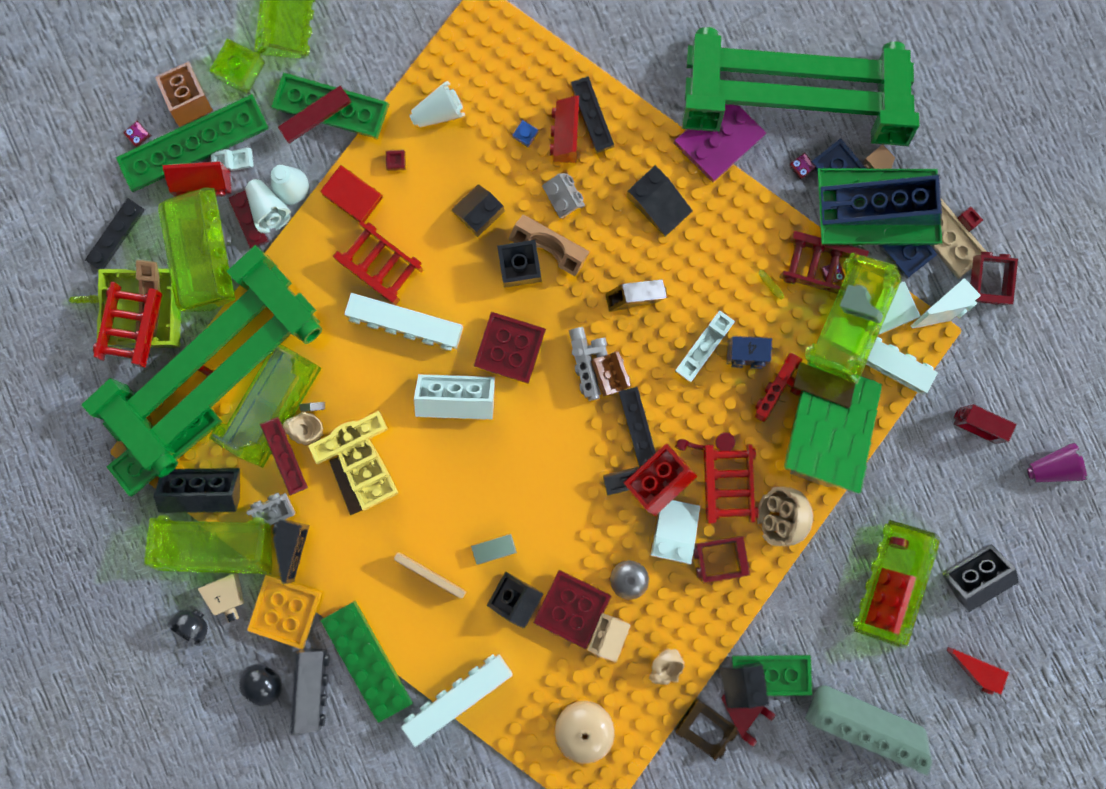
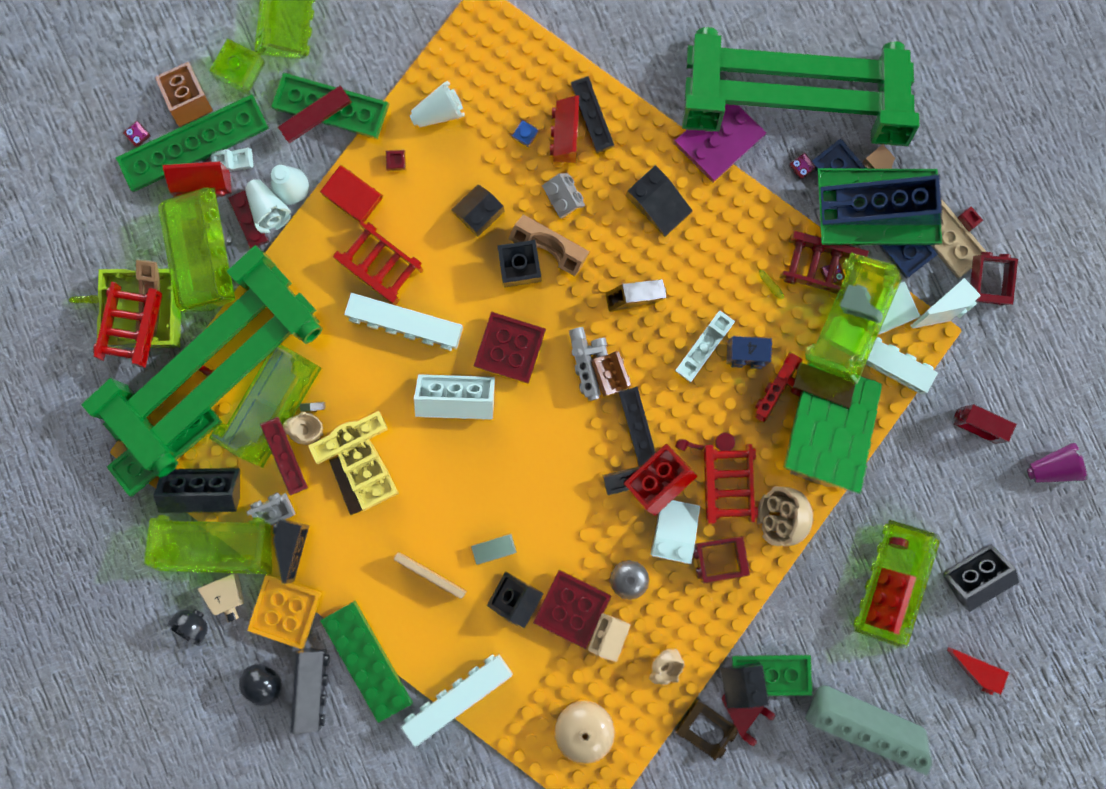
black plate [85,198,145,269] -> none

